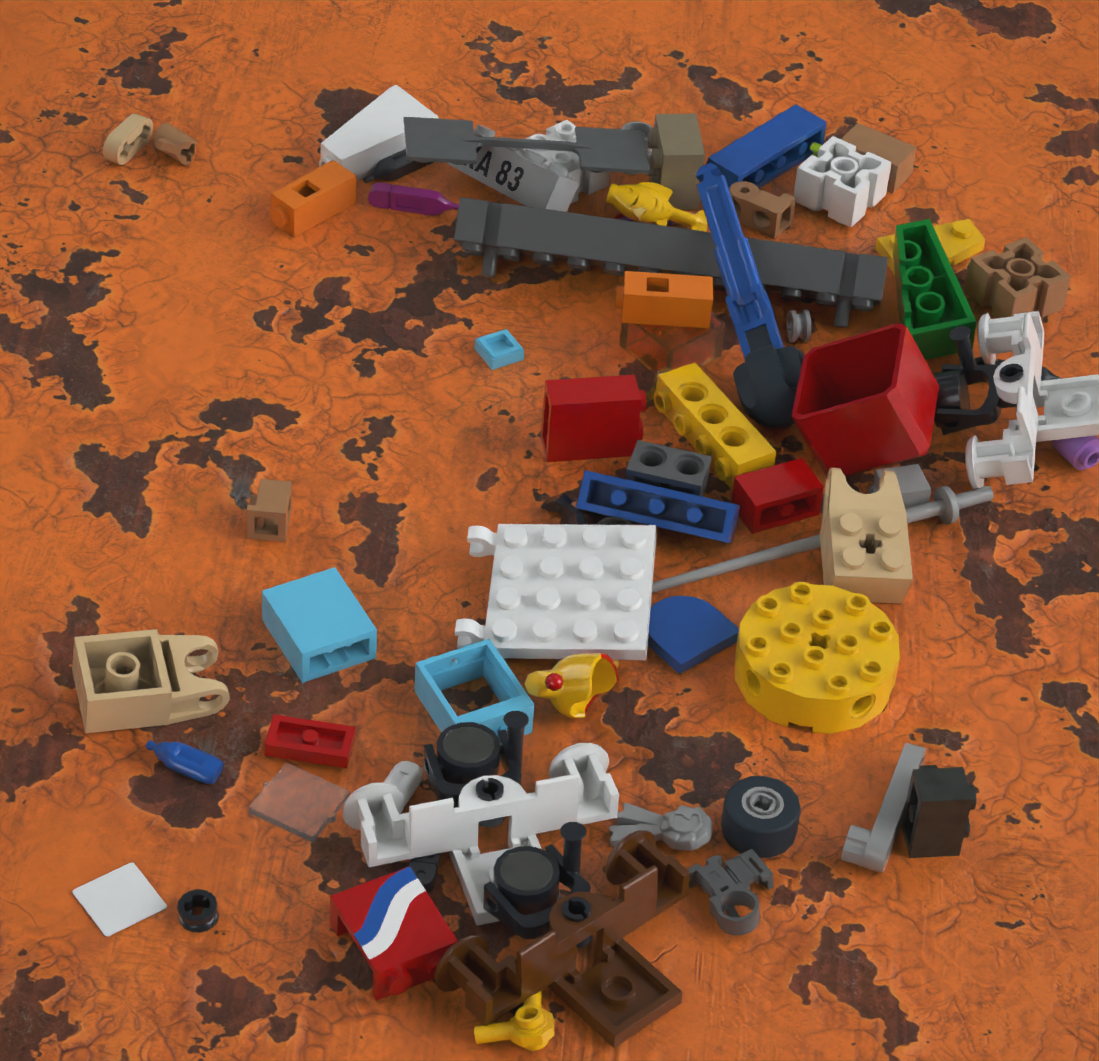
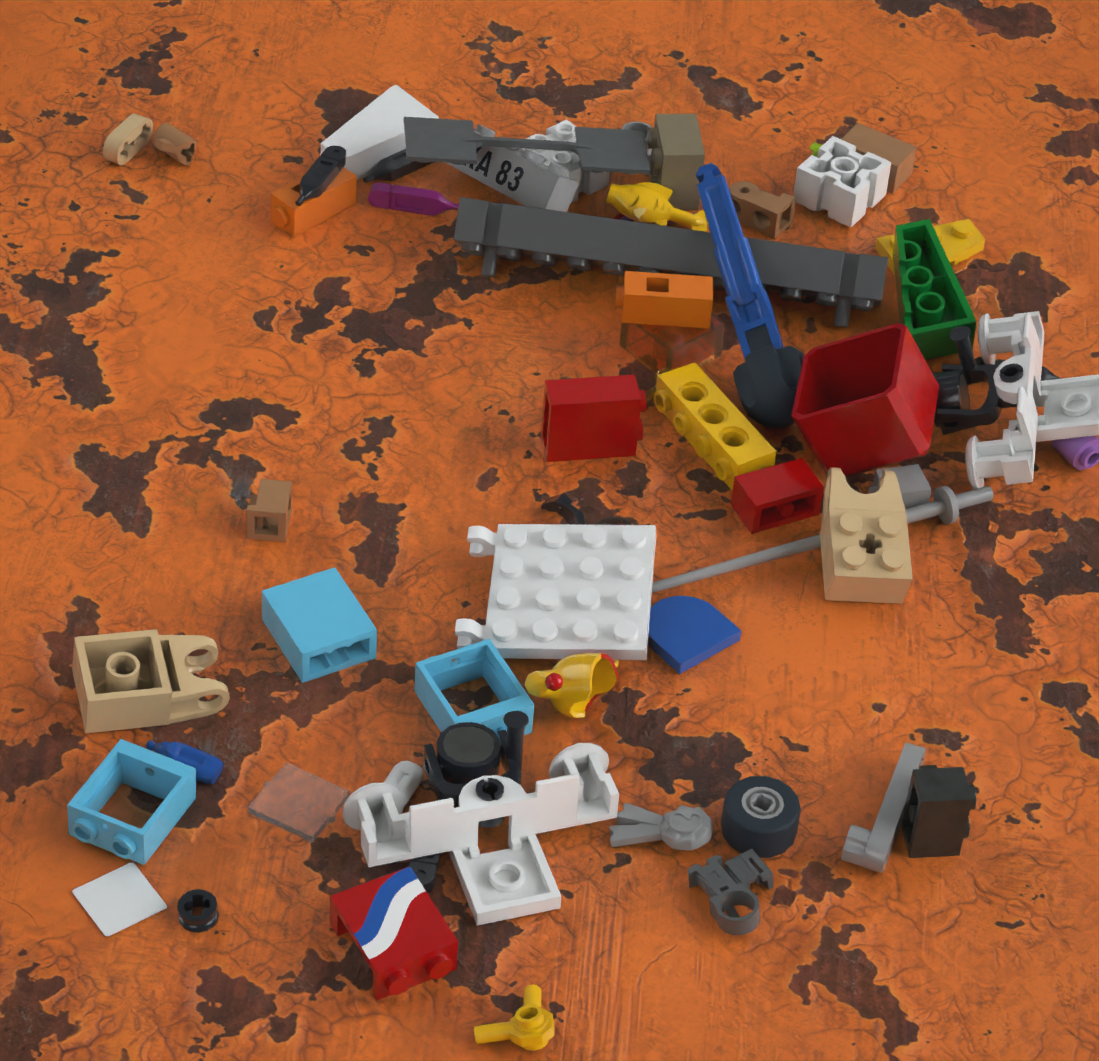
red plate [264,714,356,769] -> none
reddish brown piece [434,822,690,1048] -> none
medium azure tile [474,329,524,370] -> none
blue brick [576,470,741,543] -> none
dark grey brick [626,440,712,497] -> none
blue brick [706,104,827,189] -> none
yellow brick [735,582,900,734] -> none
light grey bush [787,310,811,342] -> none
medium nougat brick [965,237,1071,319] -> none
none -> medium azure window [67,739,196,865]
none -> black piece [295,145,346,206]

